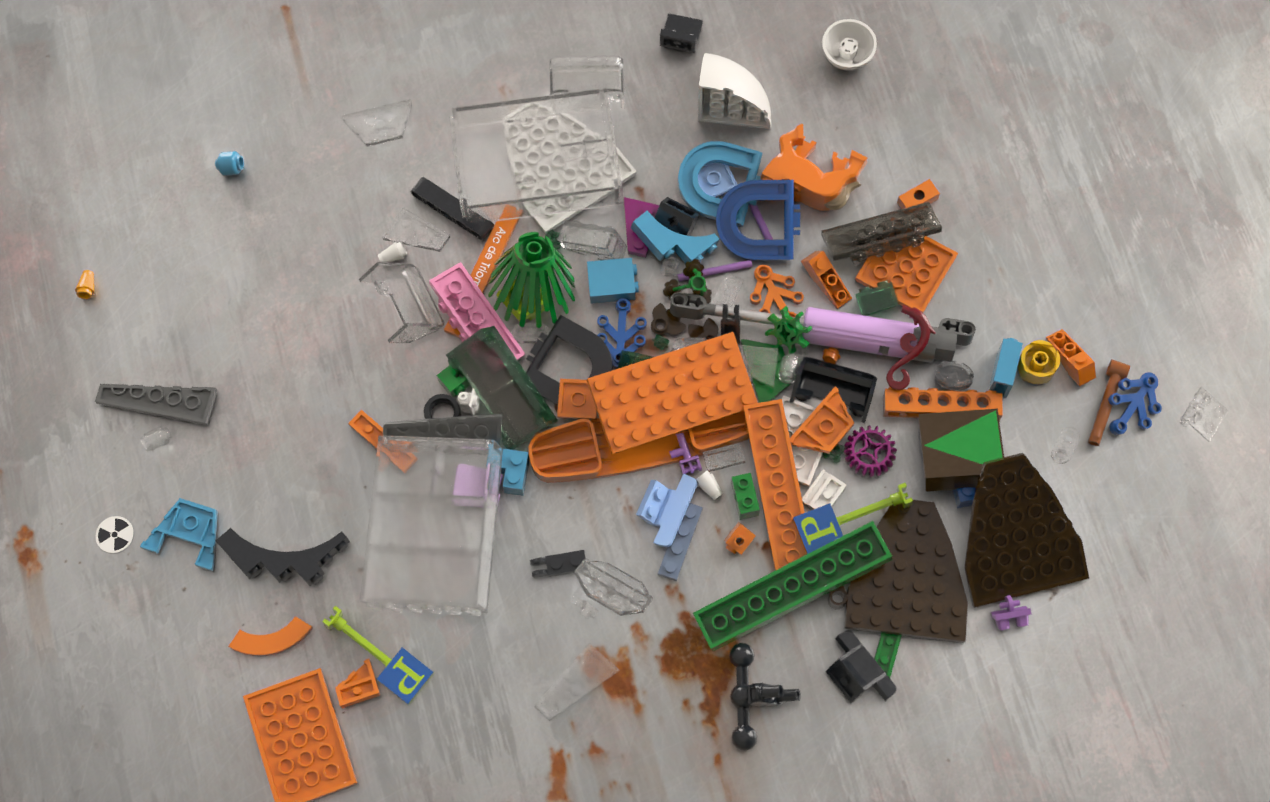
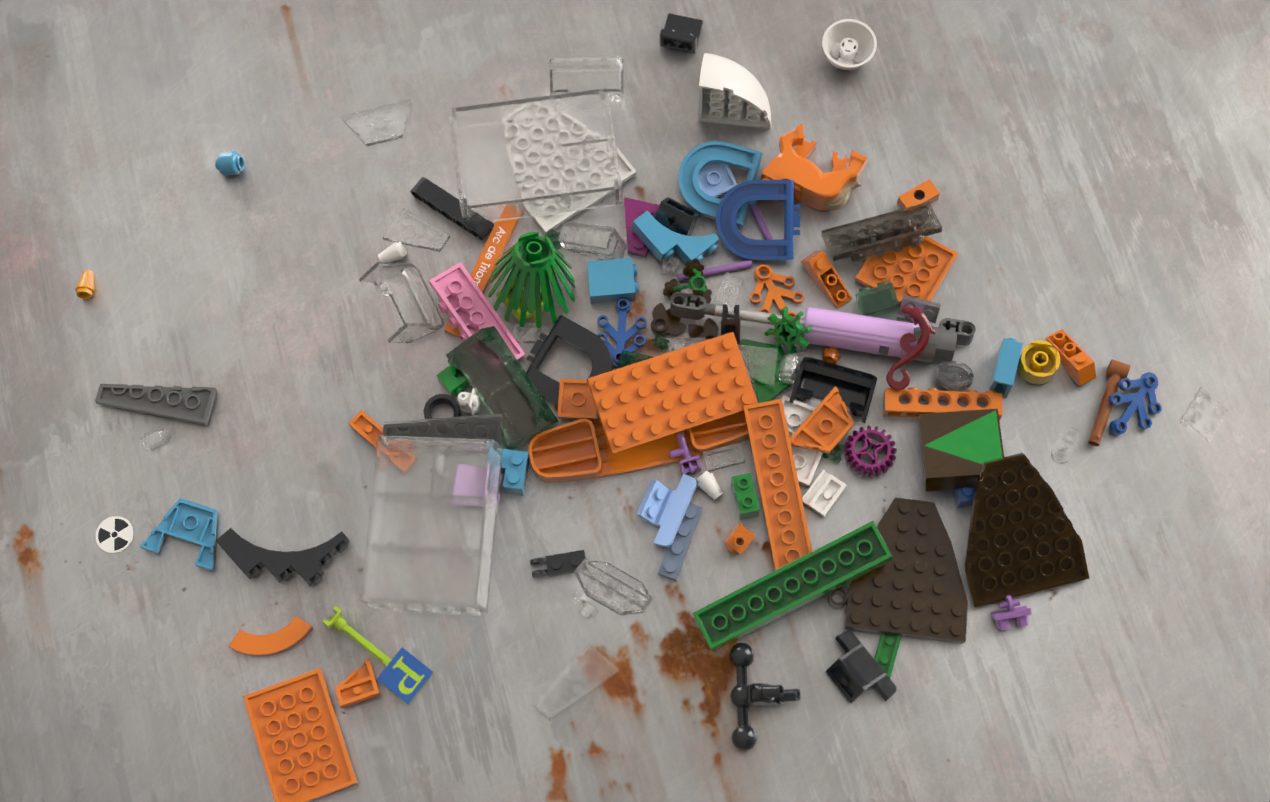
piece [793,483,913,554] -> none
none -> flat silver plate [896,294,941,327]

